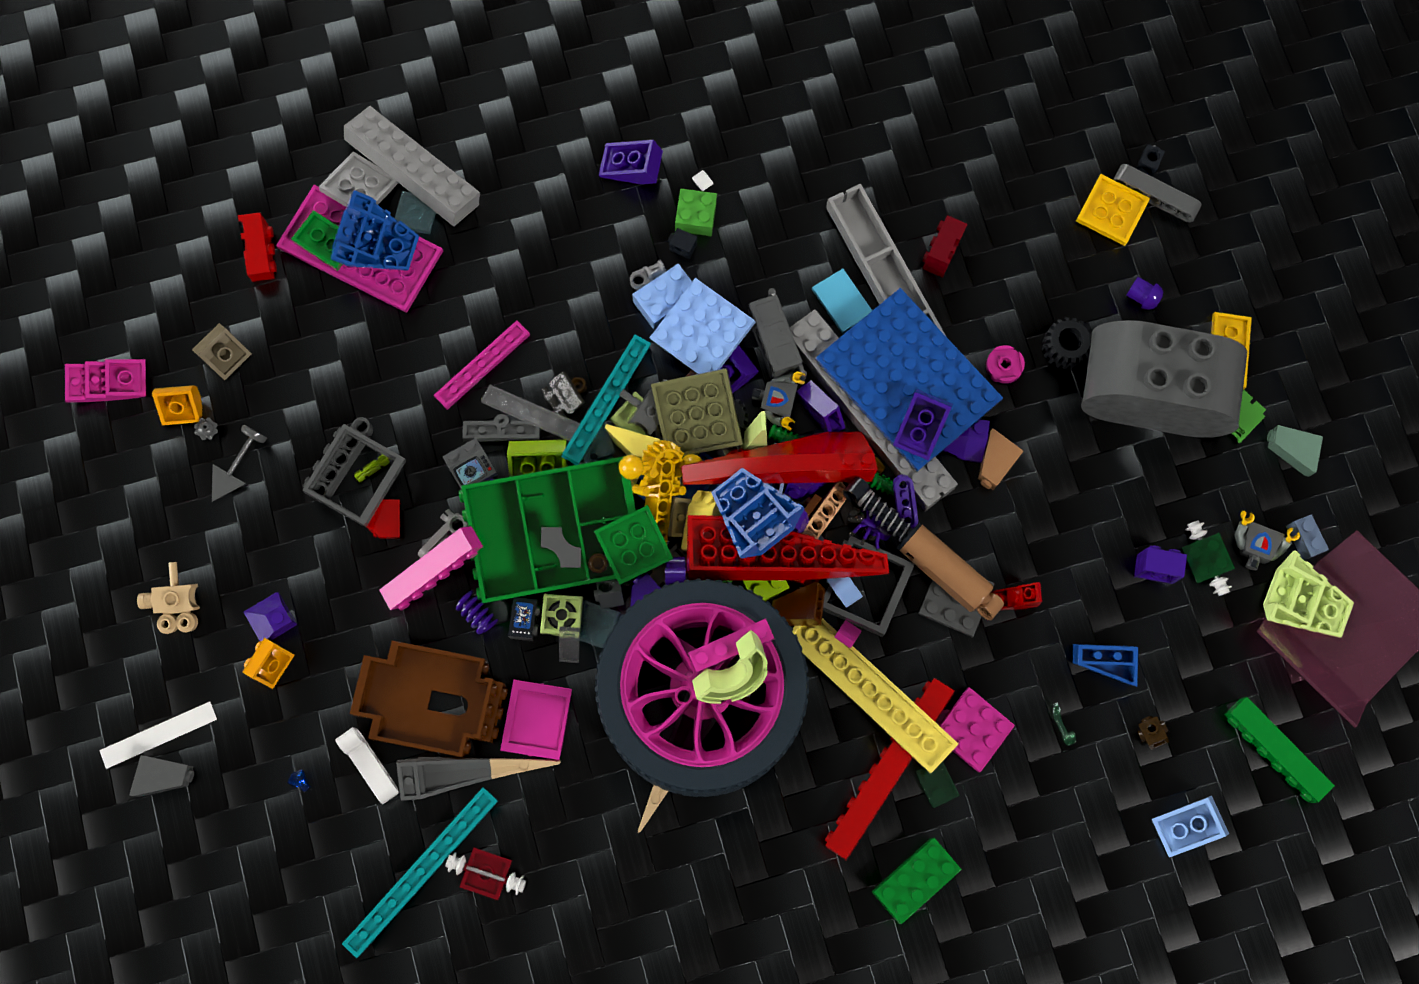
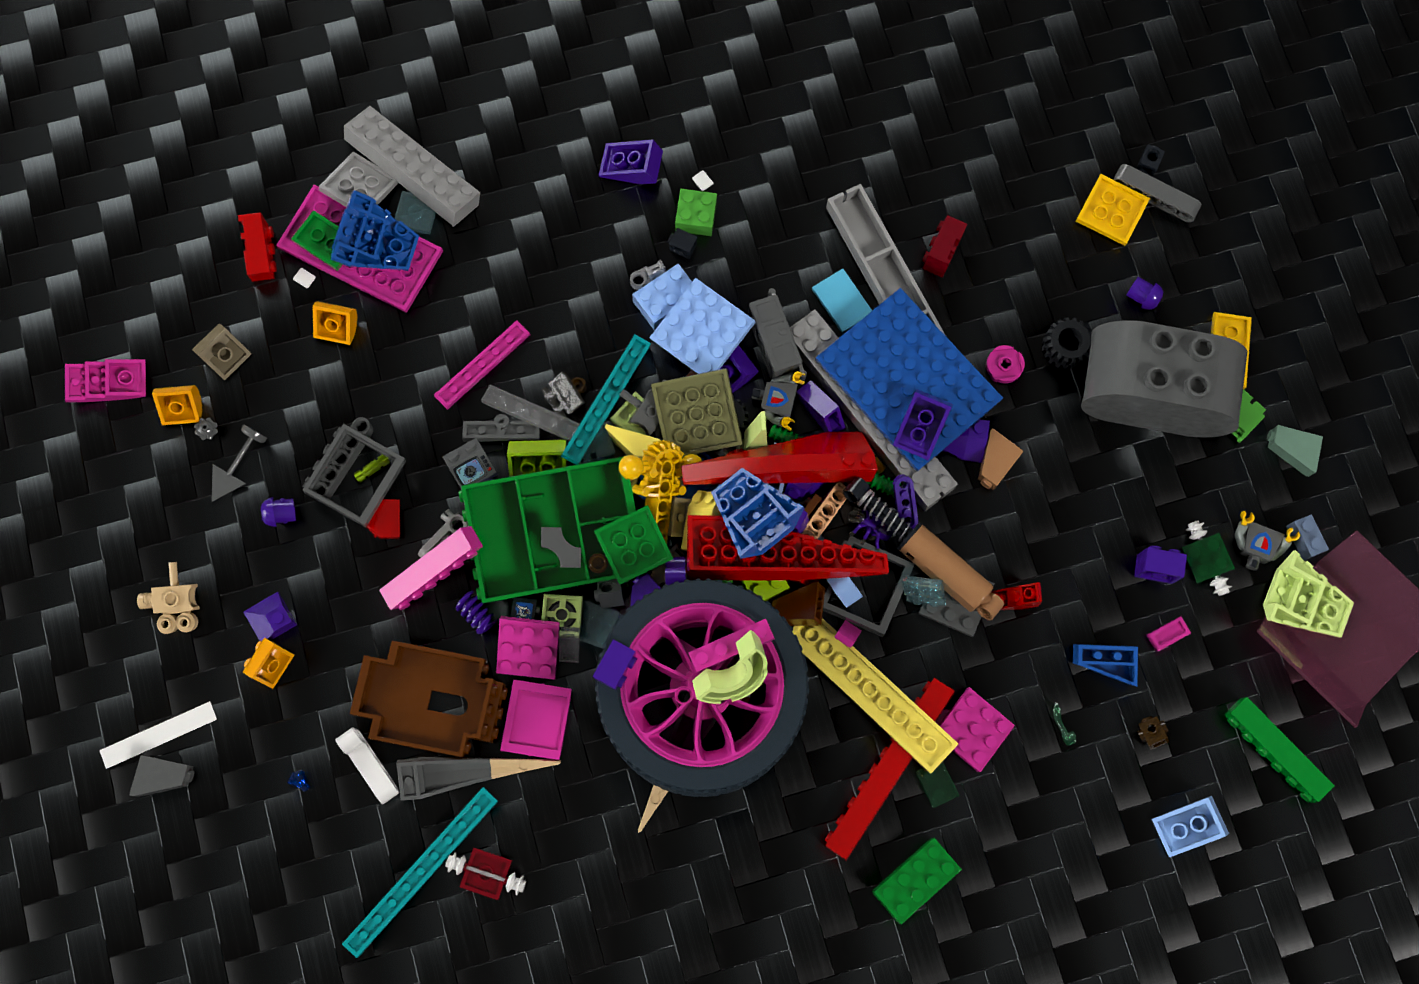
none -> dark purple piece [261,497,296,527]
none -> white sticker [293,268,316,288]
none -> light orange brick [313,301,357,345]
none -> dark pink plate [496,616,560,679]
none -> dark purple brick [592,639,637,691]
none -> clear light blue plate [902,576,946,607]
none -> dark pink tile [1146,616,1191,652]

